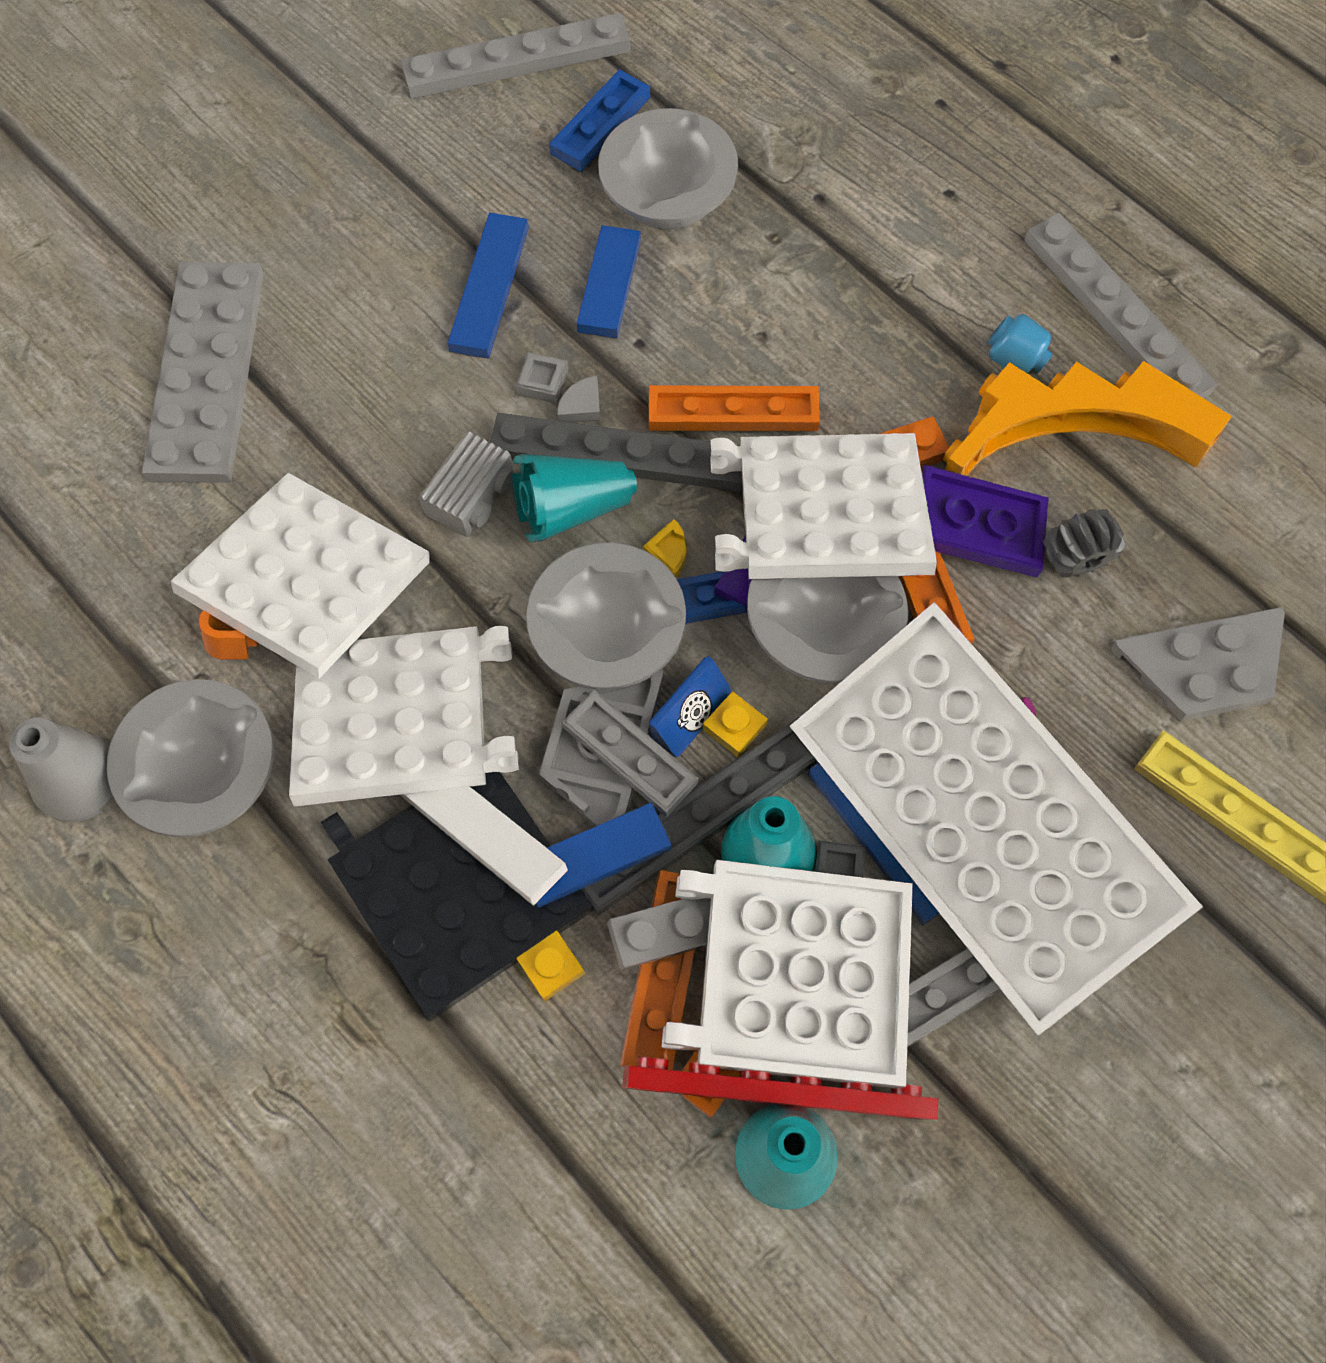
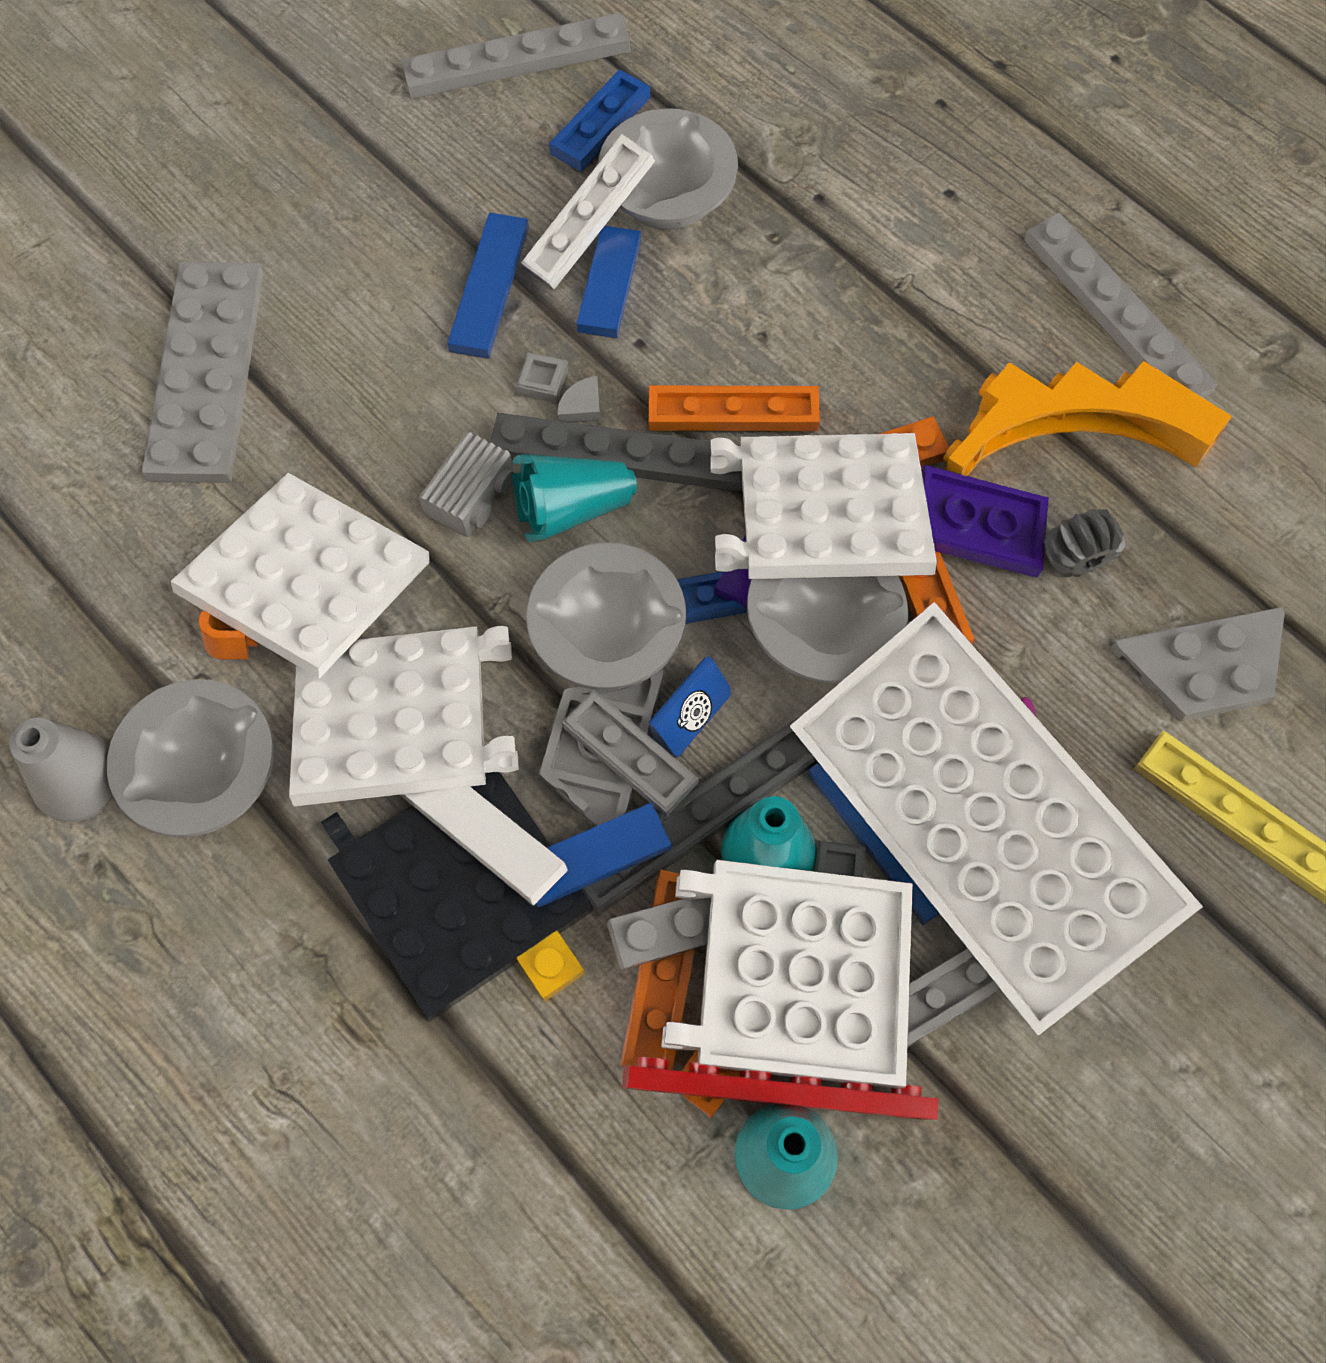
yellow tile [643,519,687,578] -> none
yellow plate [703,691,768,758] -> none
dark azure head [987,314,1053,374] -> none
none -> white tile [521,134,655,289]

